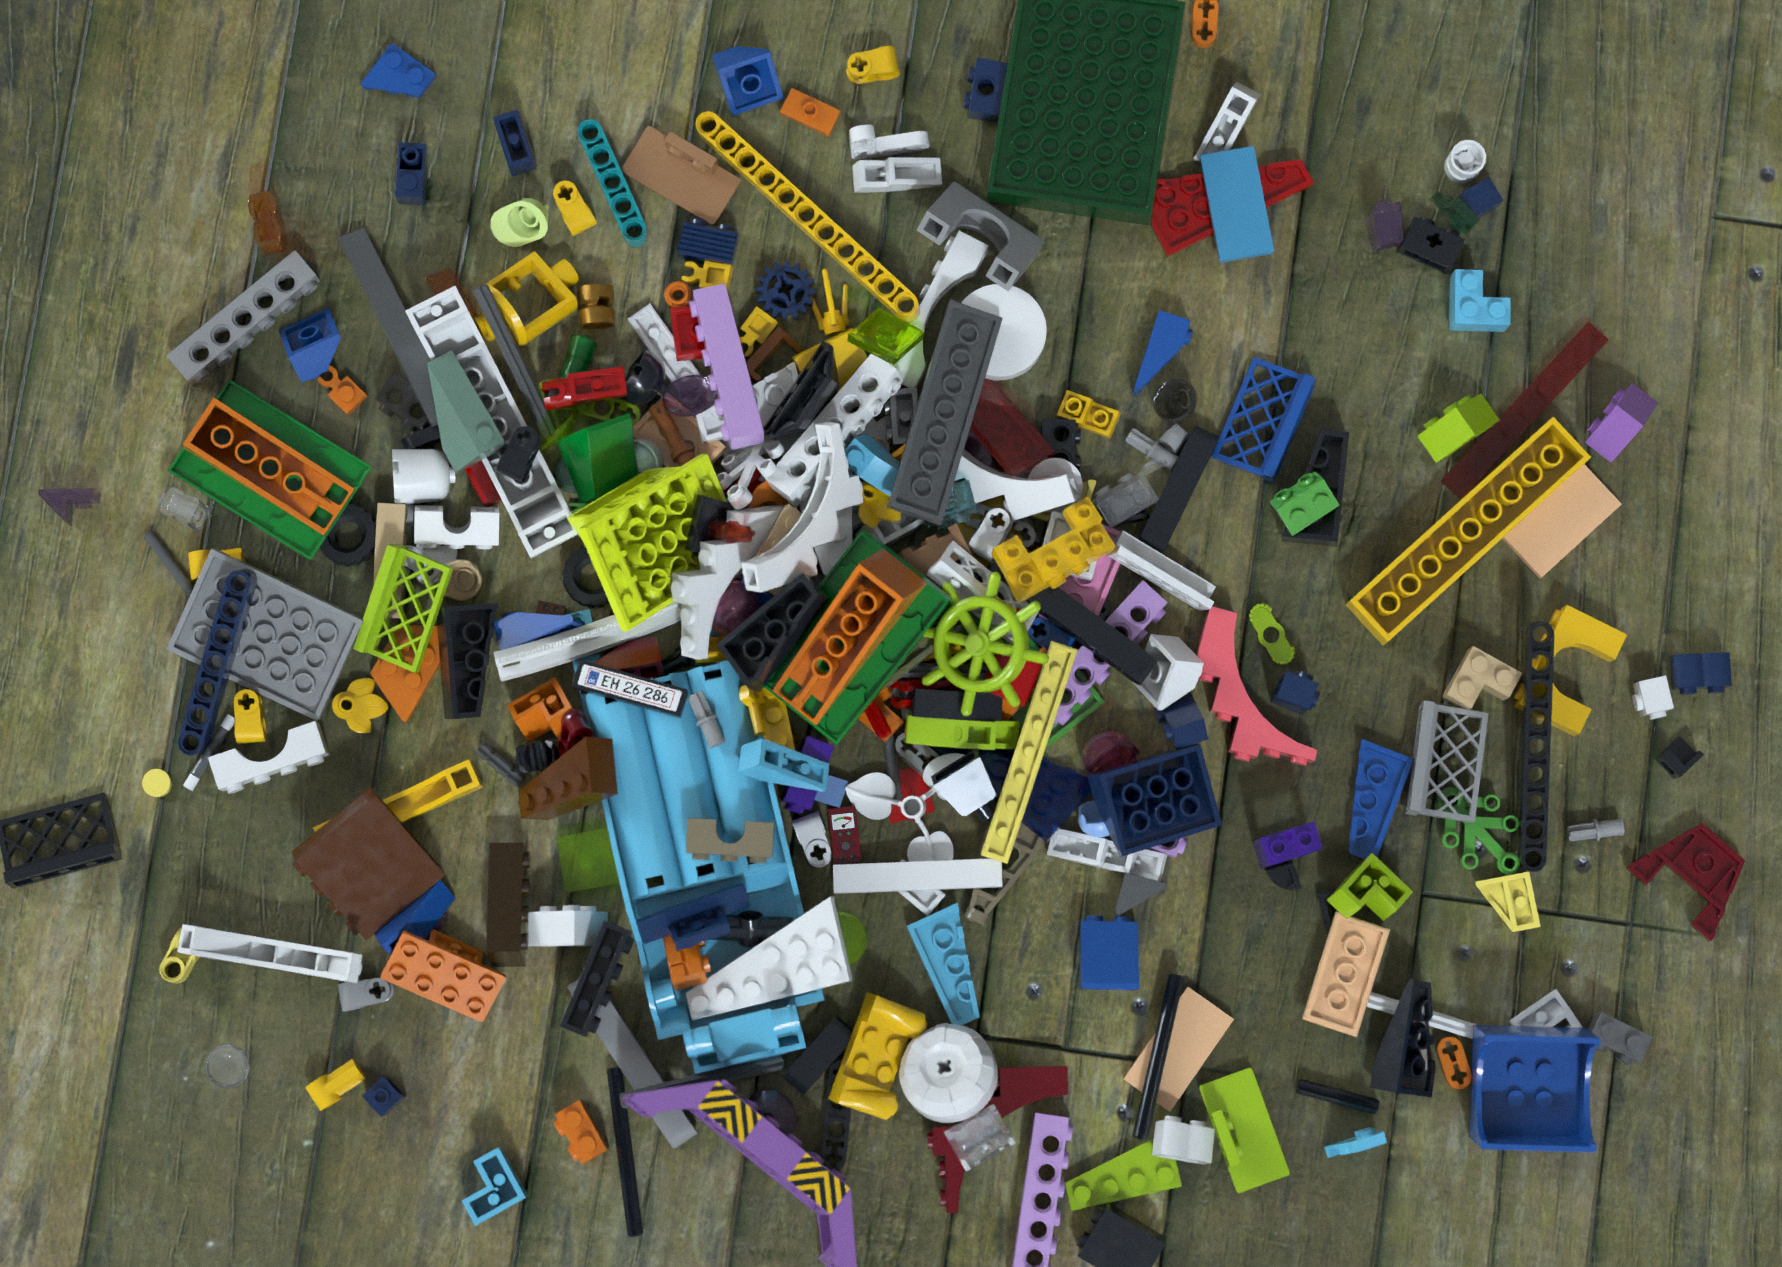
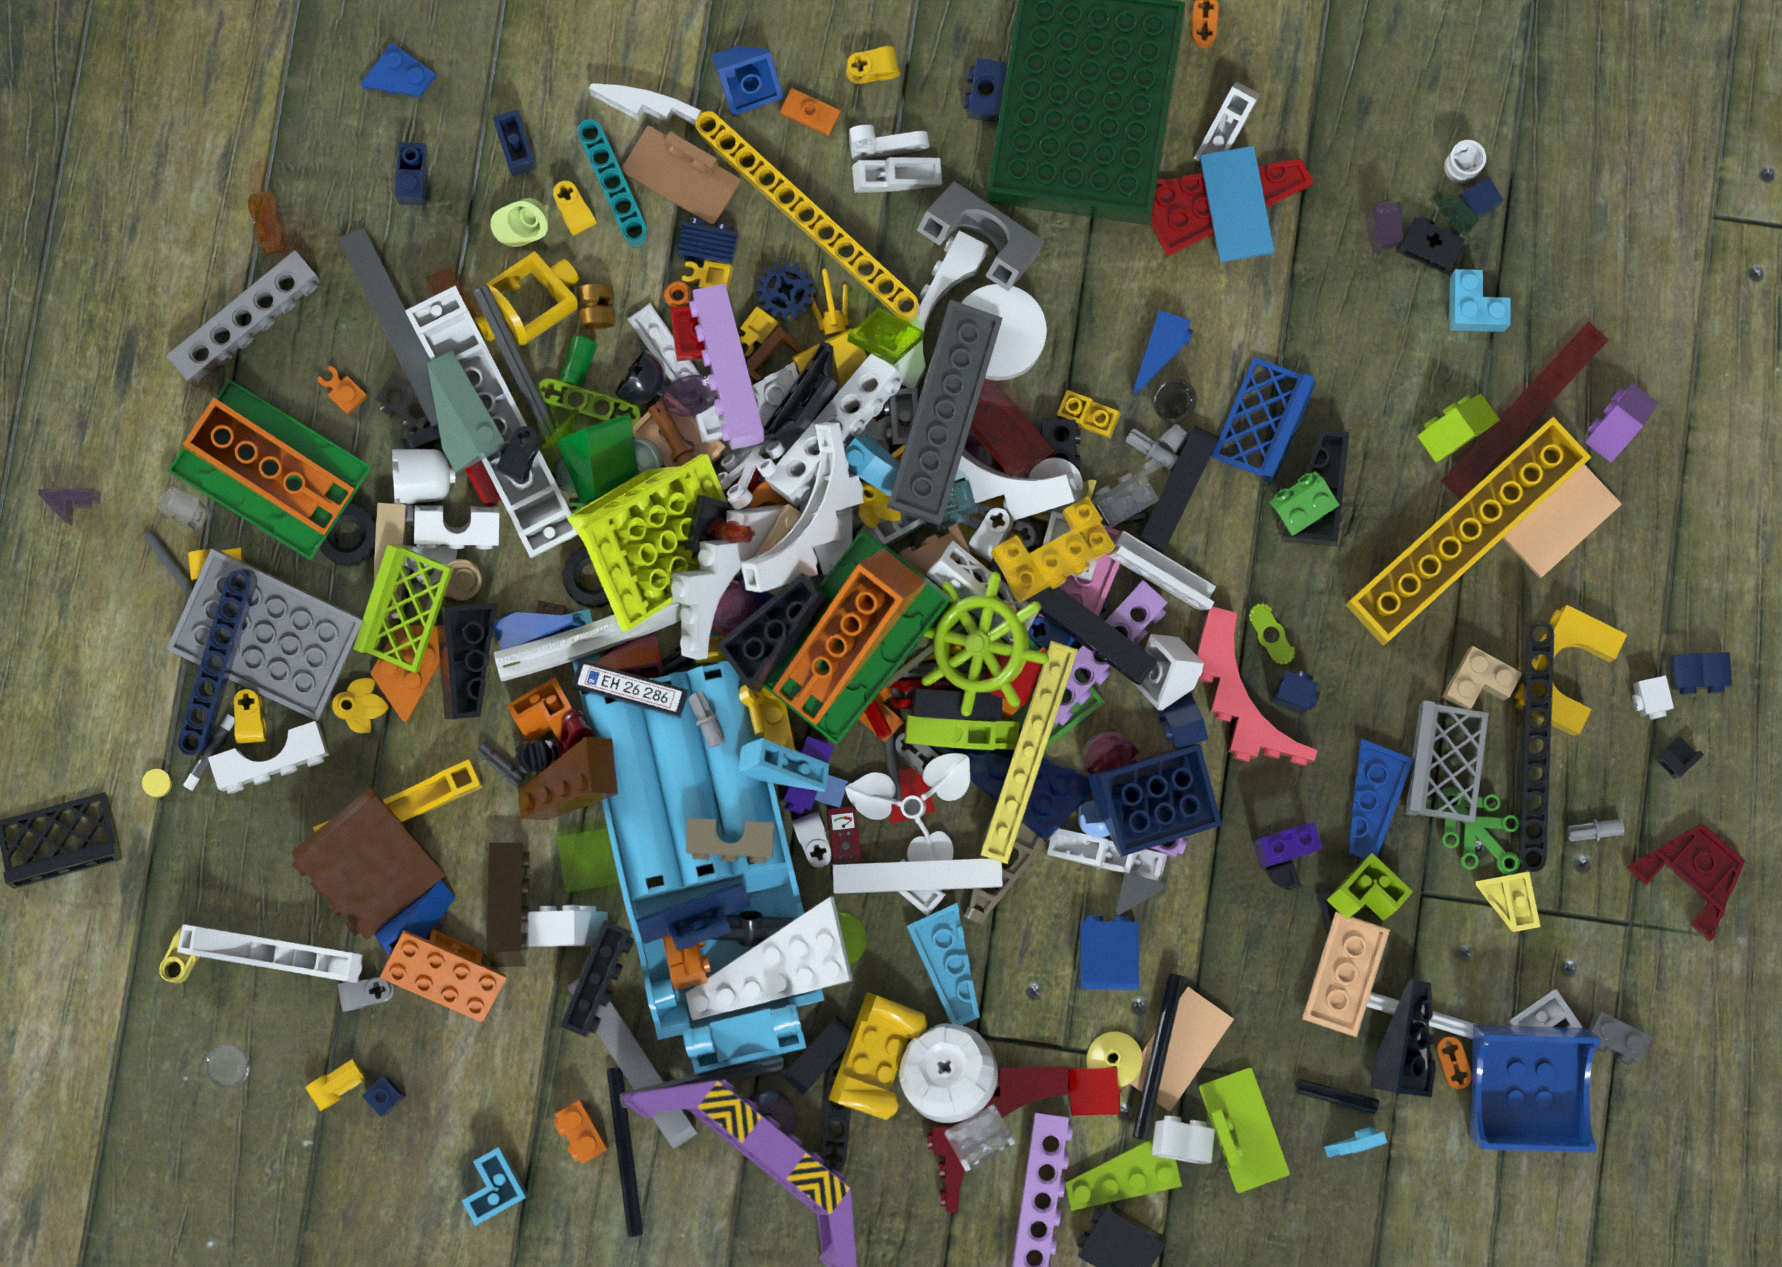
blue slope [279,307,341,383] -> none
red plate [542,366,628,410] -> none
torso [931,748,997,821] -> none
none -> white slope [589,83,701,126]
none -> red piece [1068,1067,1122,1116]
none -> light yellow dish [1087,1032,1143,1088]

